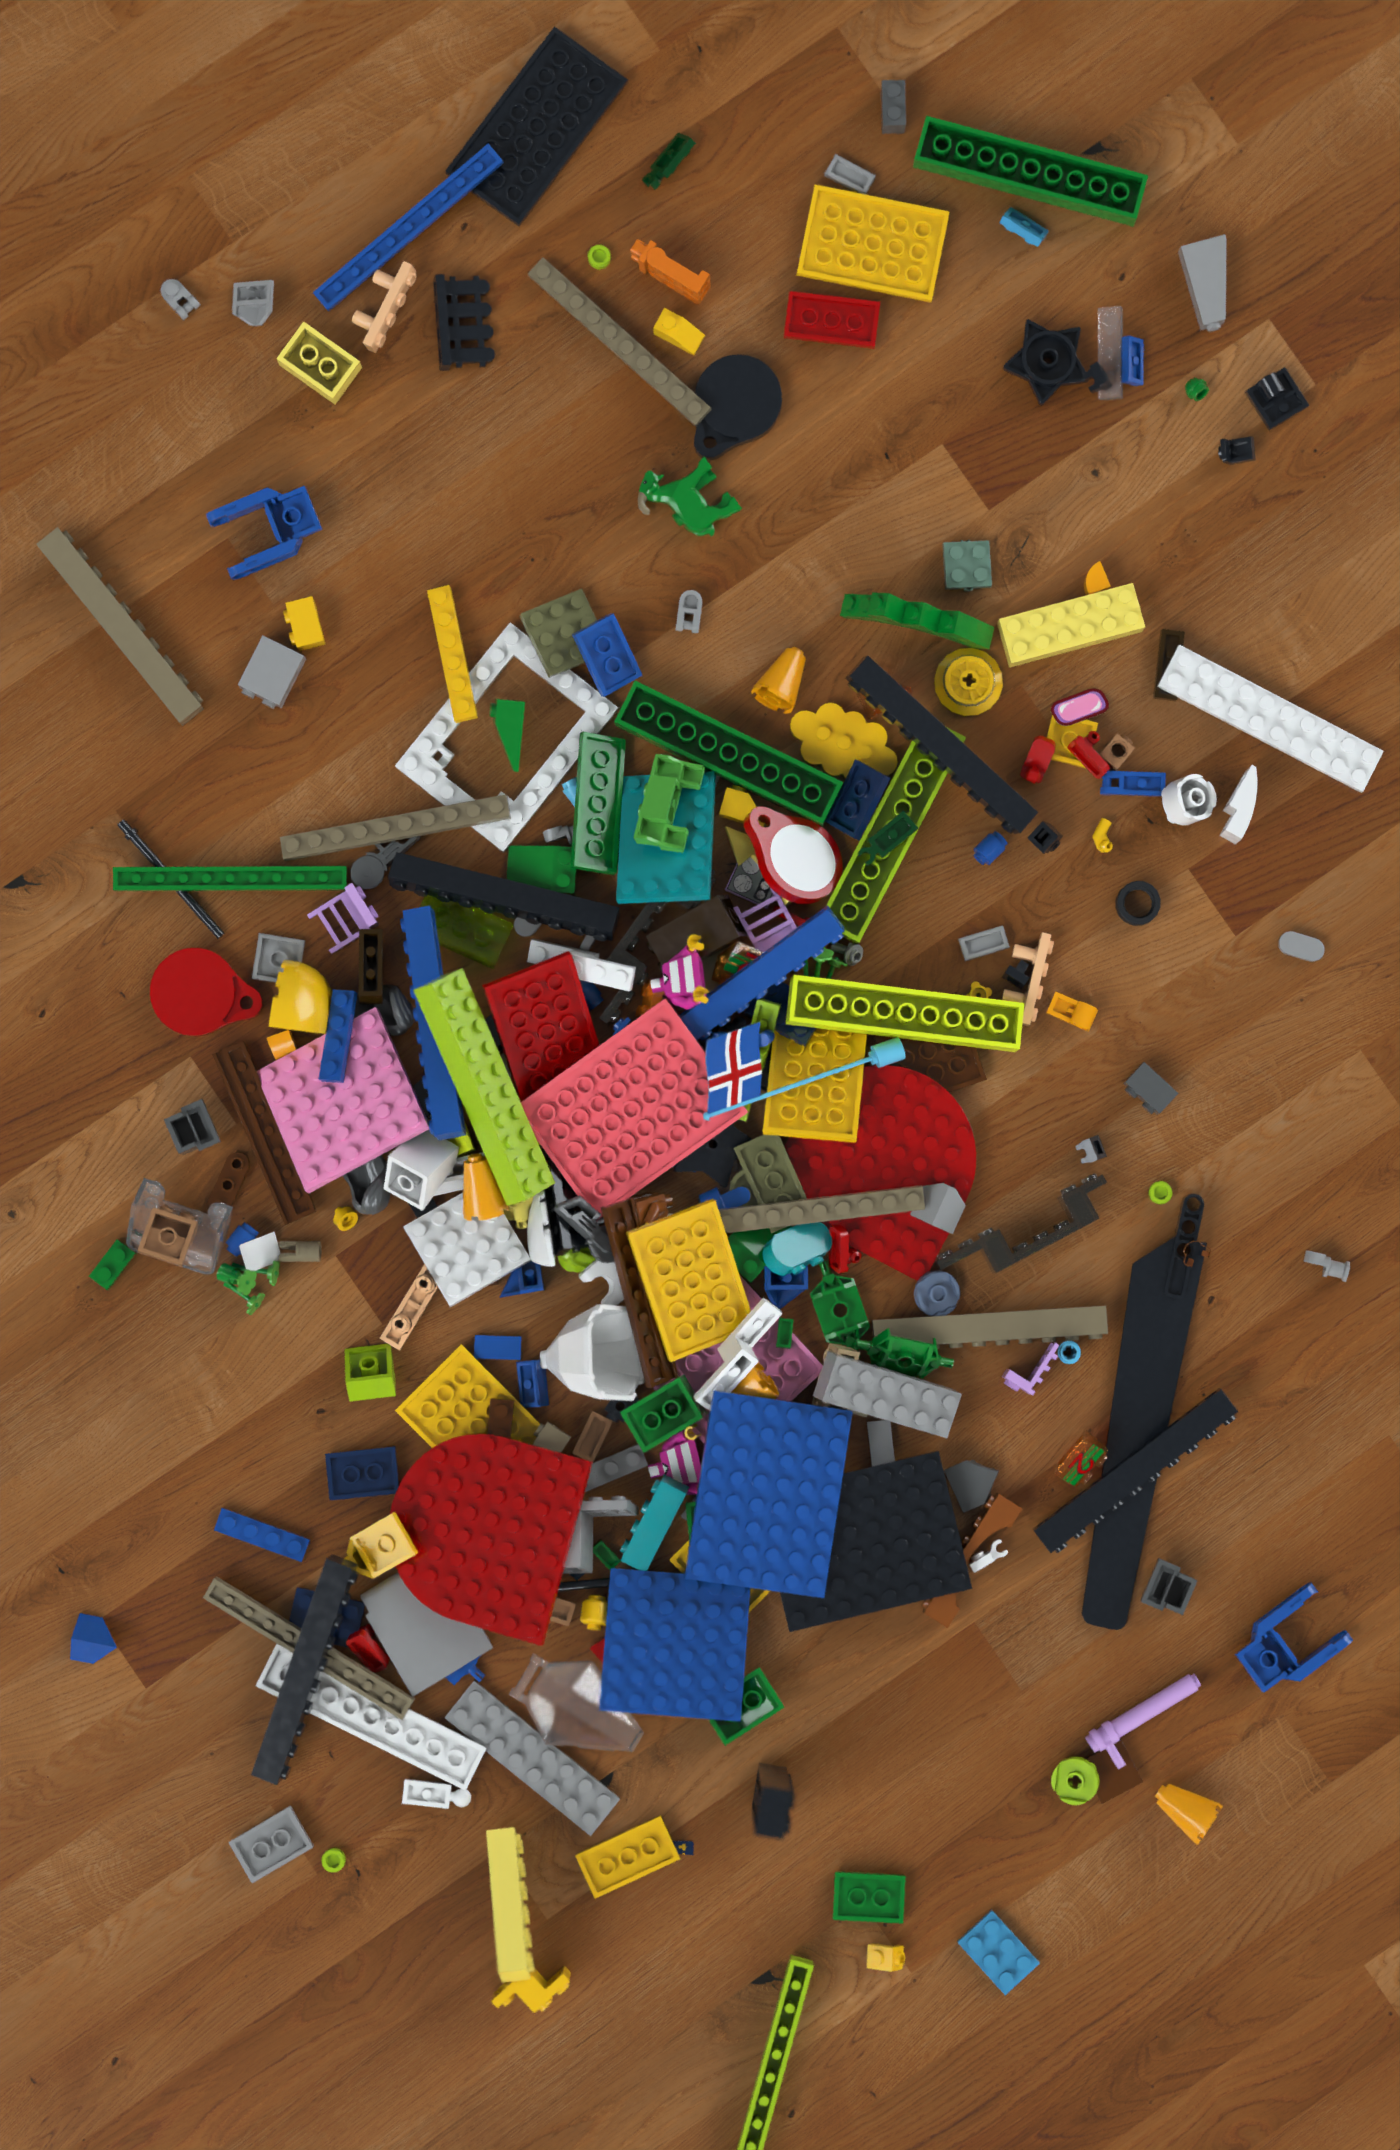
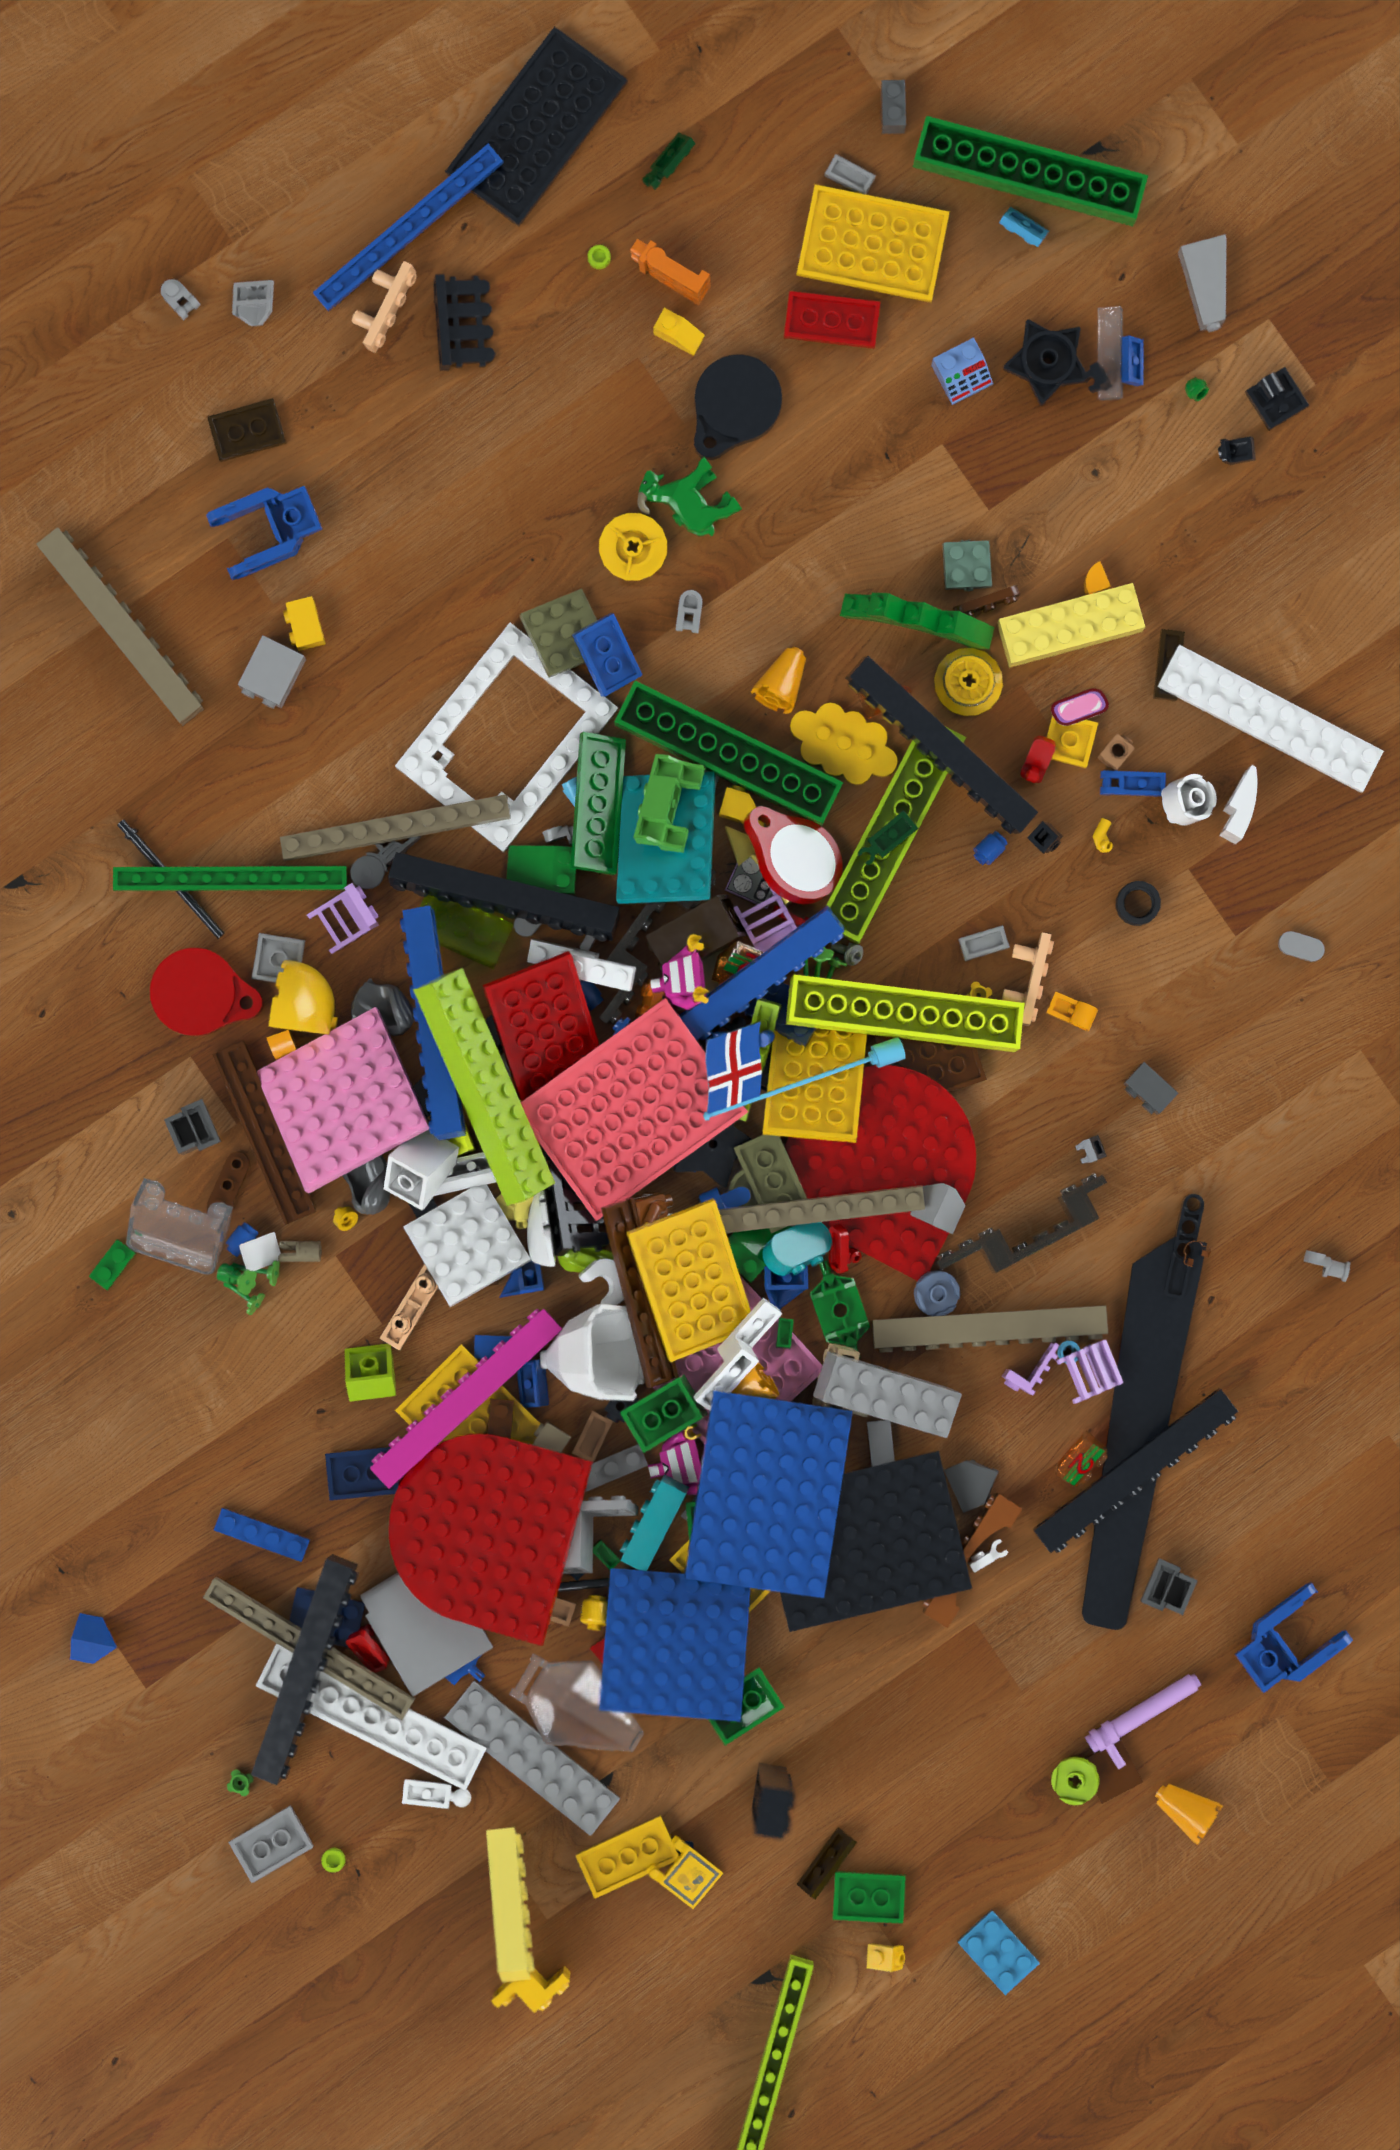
medium nougat plate [137,1206,199,1267] -> none
light yellow brick [277,322,362,404] -> none
blue plate [319,990,358,1083] -> none
yellow plate [344,1512,418,1579] -> none
dark brown brick [359,929,383,1004] -> none
yellow plate [427,585,478,723] -> none
light orange cone [463,1153,509,1221] -> none
green slope [489,698,525,772] -> none
dark tan plate [528,257,711,426] -> none
dark grey piece [554,1195,614,1264] -> none
dark blue plate [825,759,890,841] -> none
green plate [854,1328,954,1379] -> none
black tile [1001,960,1029,989] -> none
red piece [1067,731,1110,779] -> none
lime tile [1148,1181,1172,1204] -> none
none -> dark brown tile [207,398,286,462]
none -> bright green plate [227,1769,254,1796]
none -> dark pink brick [370,1309,563,1489]
none -> yellow piece [599,513,667,581]
none -> yellow flag [646,1835,723,1909]
none -> dark brown plate [797,1827,857,1900]
none -> medium blue slope [931,338,993,405]
none -> reddish brown plate [953,585,1021,617]
none -> lavender plate [1056,1340,1123,1404]

